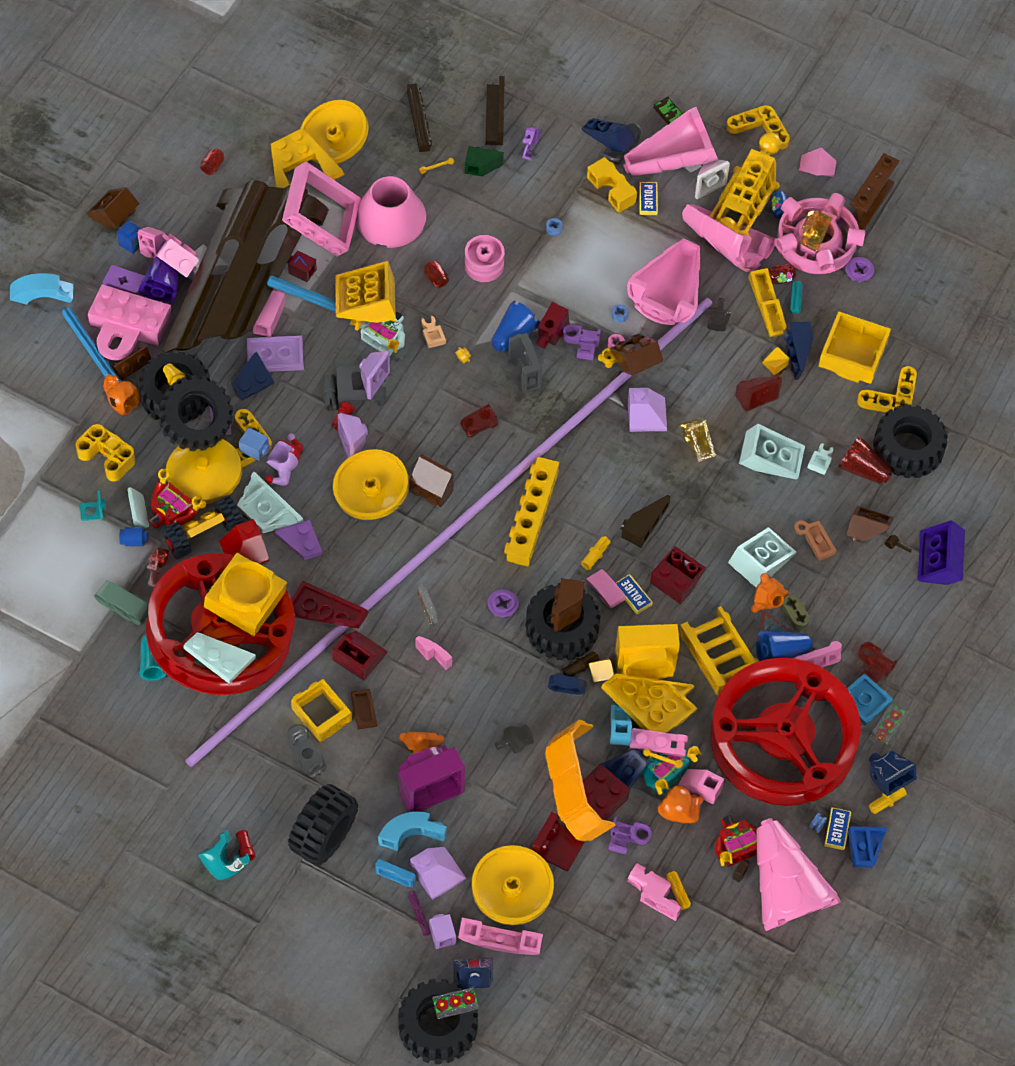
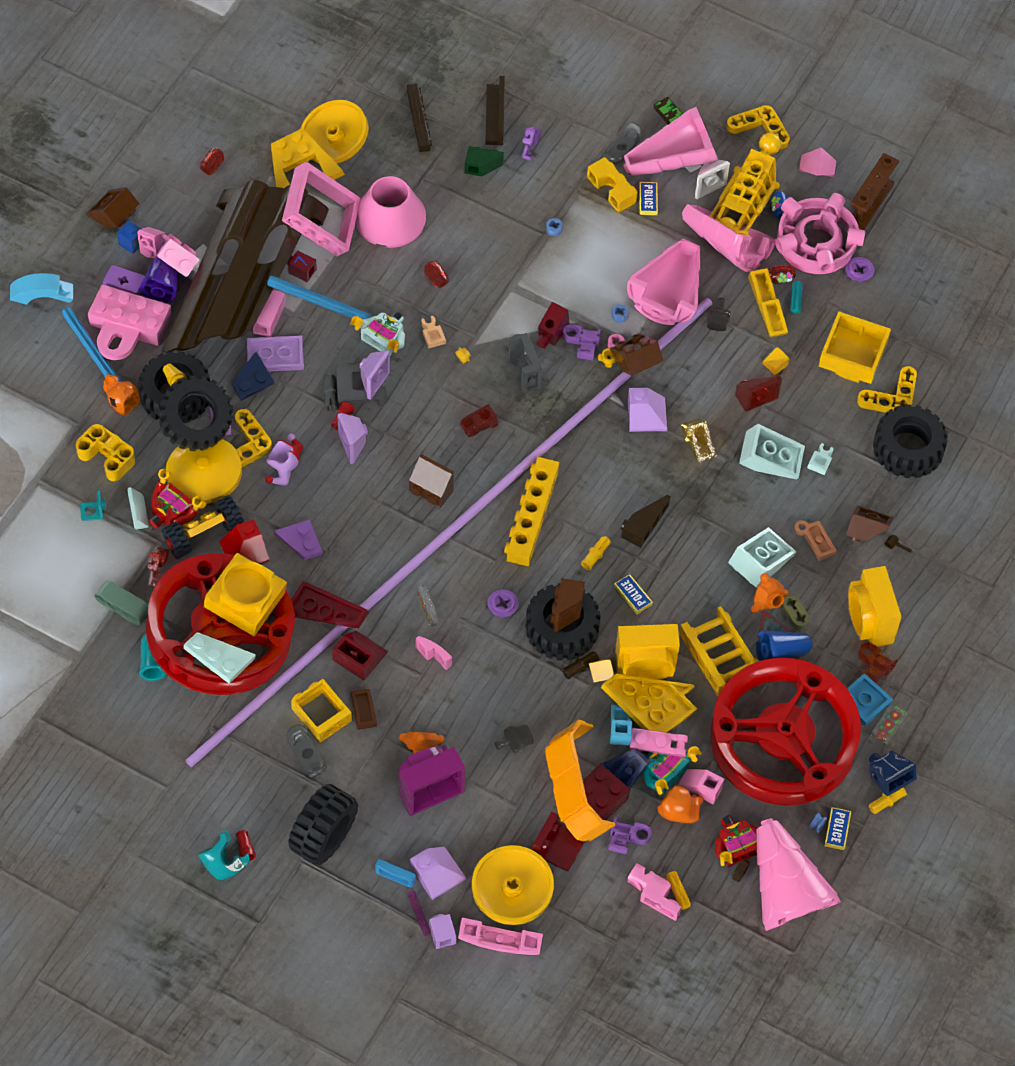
reddish brown hinge [112,346,151,380] -> none
blue brick [119,527,149,547] -> none
light aqua wing [237,472,303,533] -> none
medium blue brick [239,427,270,461] -> none
yellow dish [333,449,409,520] -> none
yellow slope [336,261,396,323] -> none
medium azure arch [378,812,447,851] -> none
black tyre [398,979,478,1064] -> none
yellow hinge [419,158,454,174] -> none
tile [432,987,479,1019] -> none
dark blue torso [453,958,493,989] -> none
bright pink wheel [465,235,505,282] -> none
blue cone [491,300,540,352] -> none
dark blue beam [548,675,586,695] -> none
dark blue slope [581,118,635,153] -> none
bright pink slope [586,569,626,609] -> none
yellow hinge [643,749,683,769] -> none
dark red slope [650,546,706,605] -> none
dark blue slope [783,321,814,380] -> none
bright pink plate [794,641,842,668] -> none
clear yellow arch [800,210,832,251] -> none
clear red cone [838,436,892,484] -> none
blue wing [848,827,887,868] -> none
dark purple slope [918,520,965,585] -> none
none -> yellow container [848,566,902,648]

